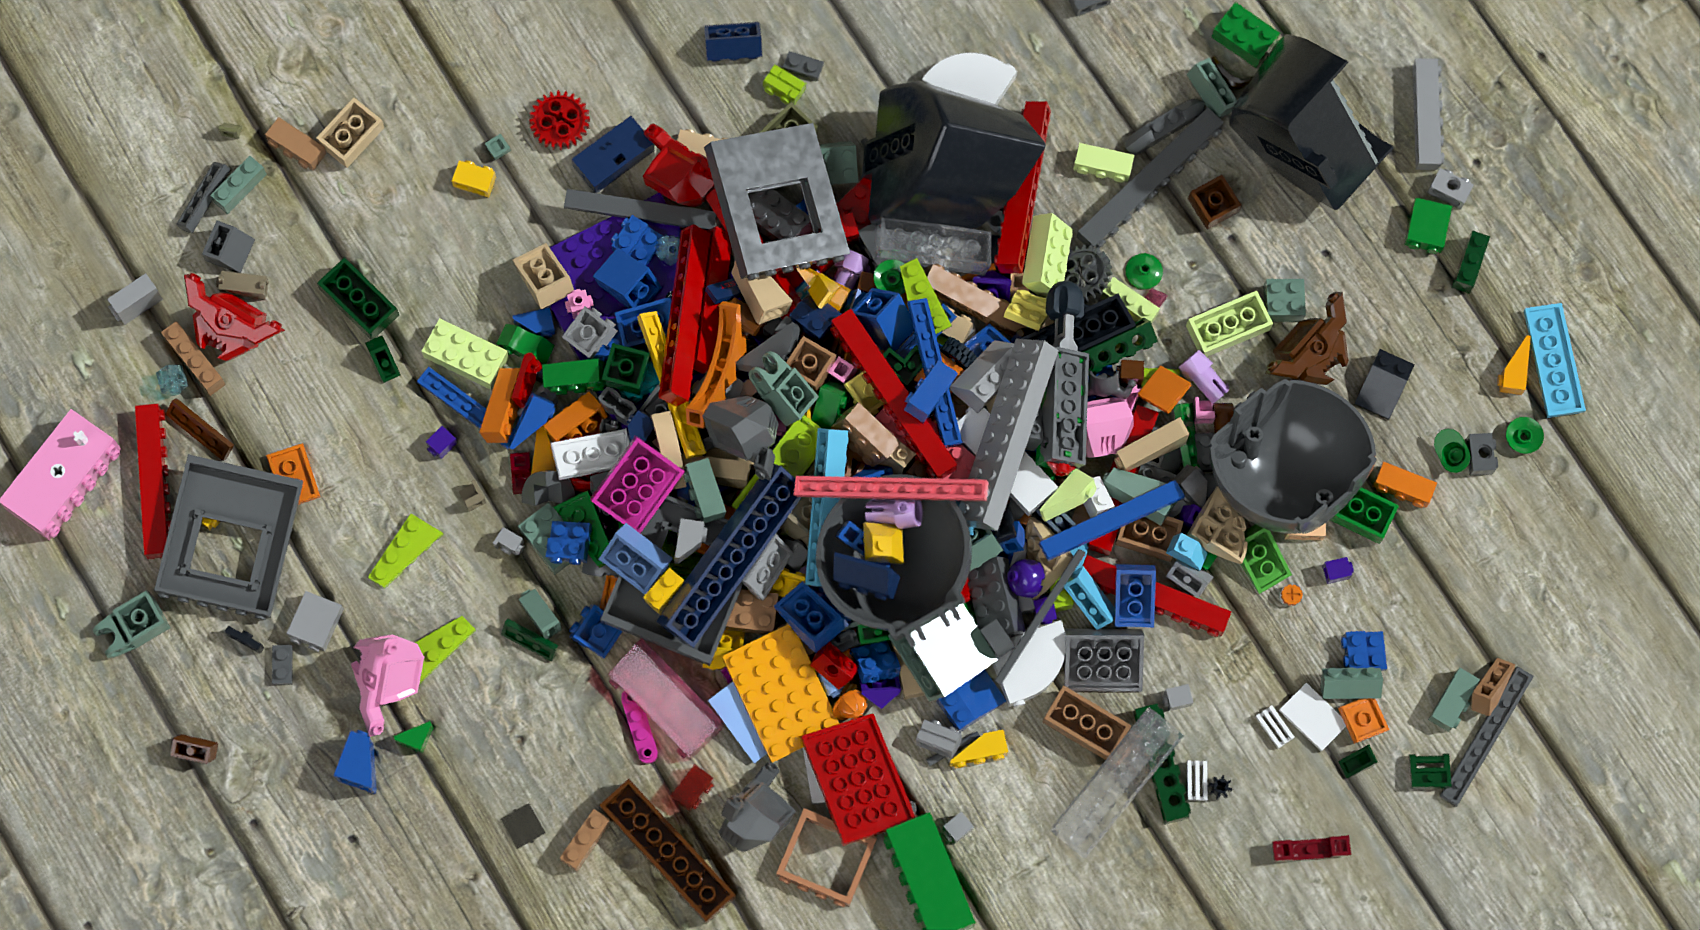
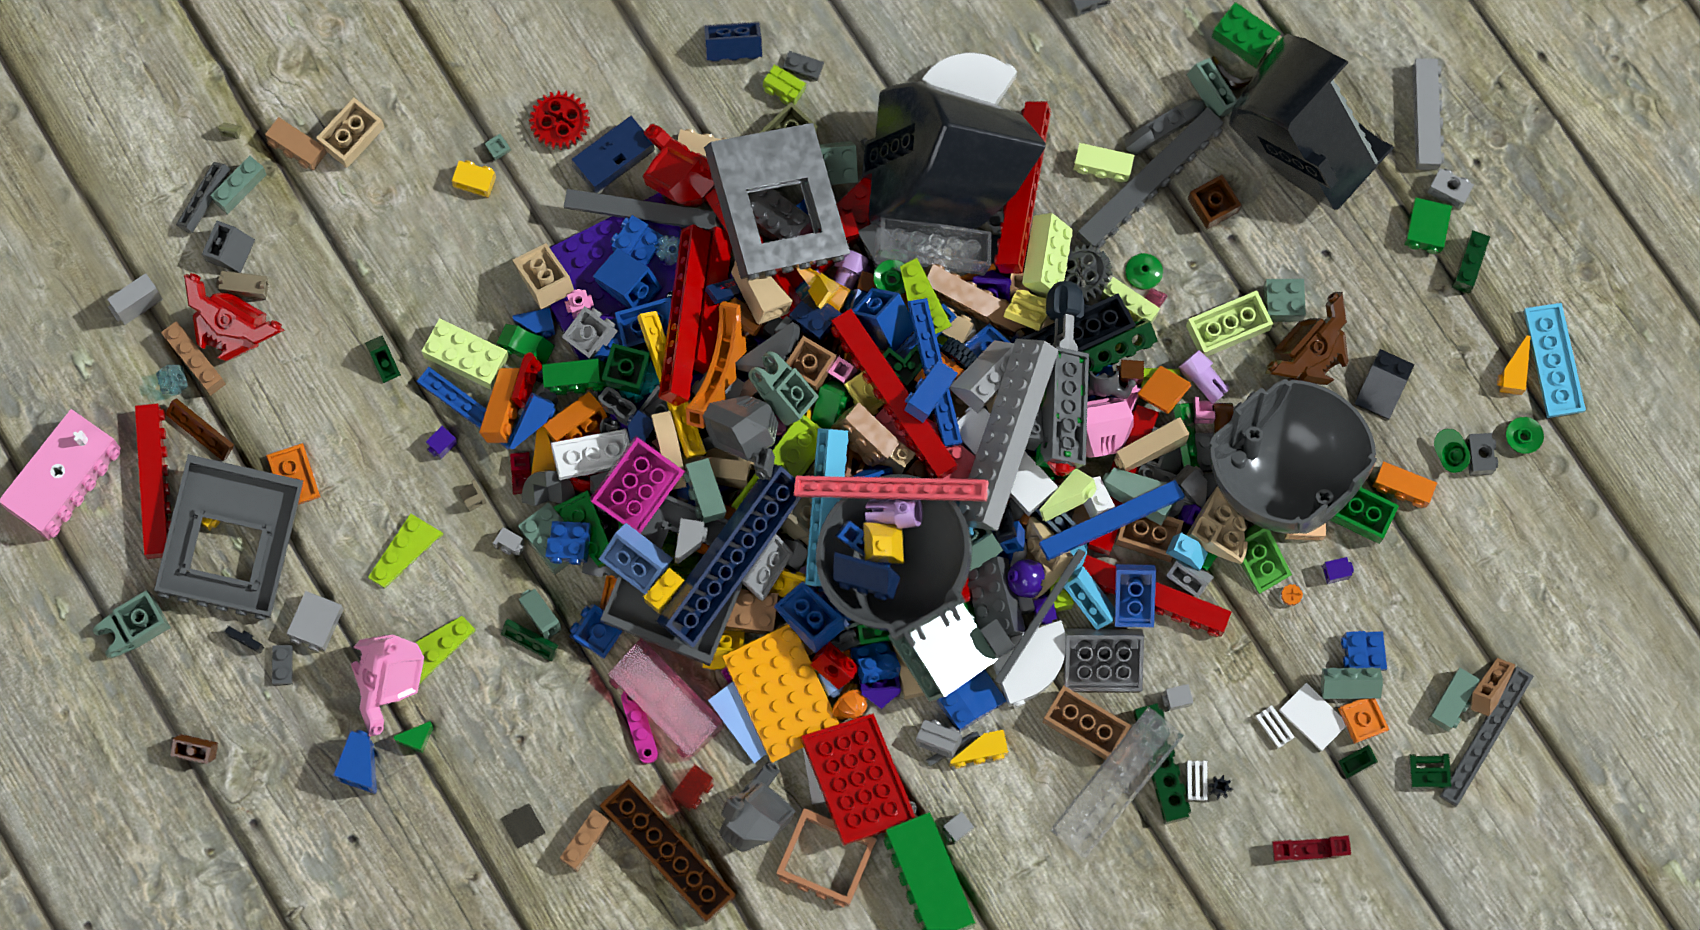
dark green brick [317,257,399,340] -> none

